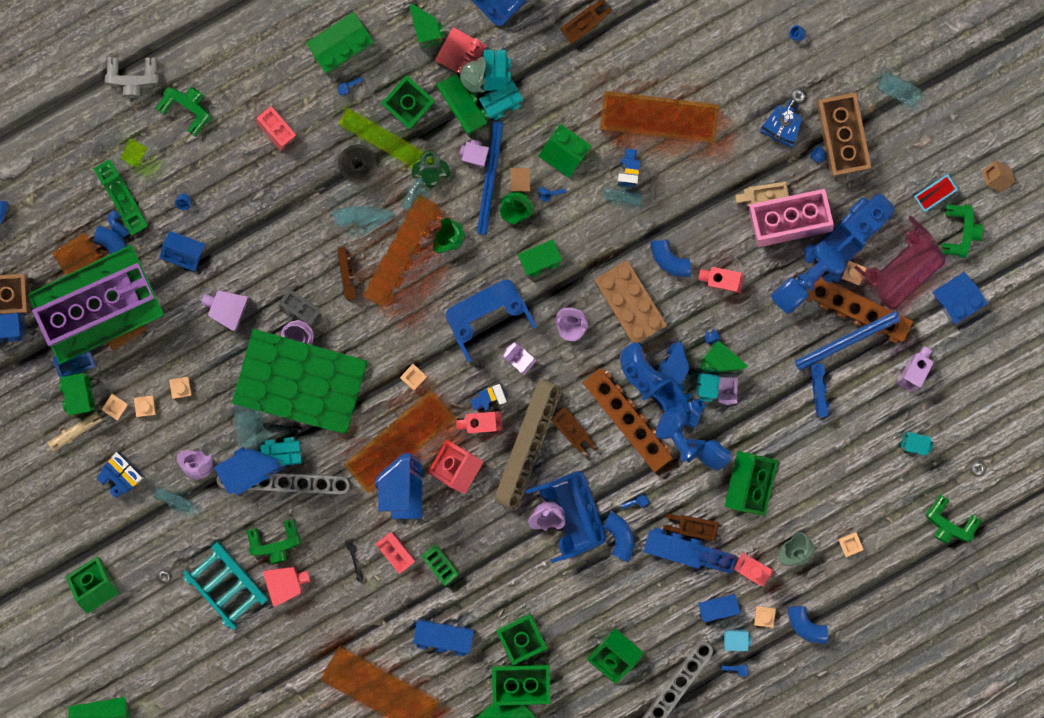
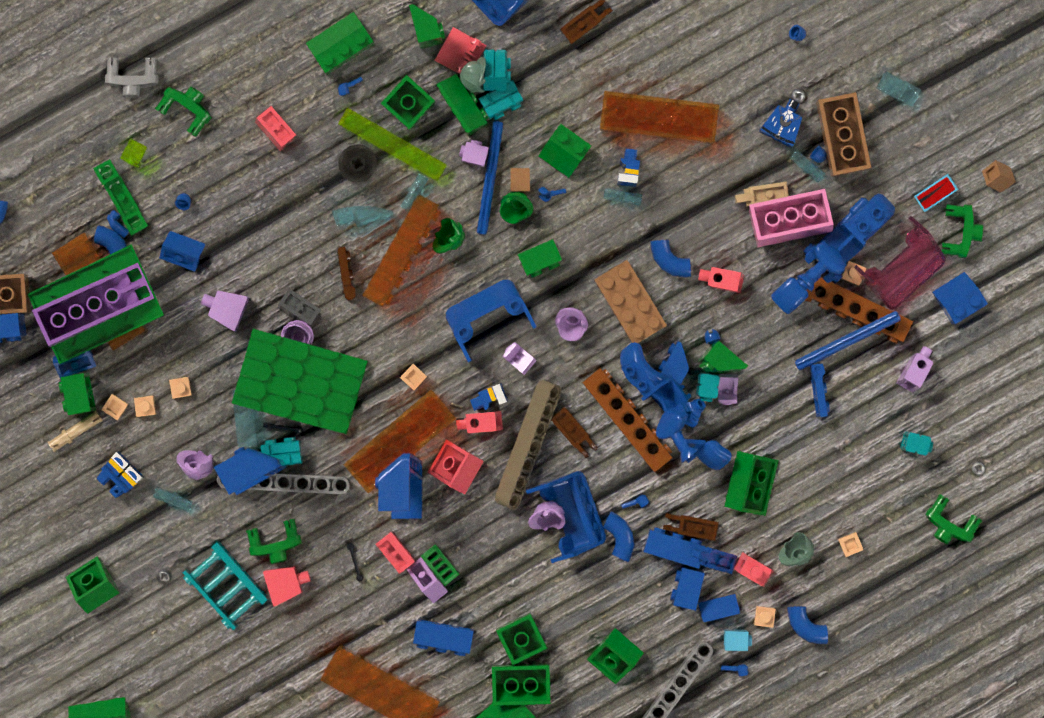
dark green plate [412,150,450,189] -> none
none -> lavender slope [406,557,448,604]
none -> blue brick [670,566,705,611]
none -> clear light blue axle [790,150,826,182]

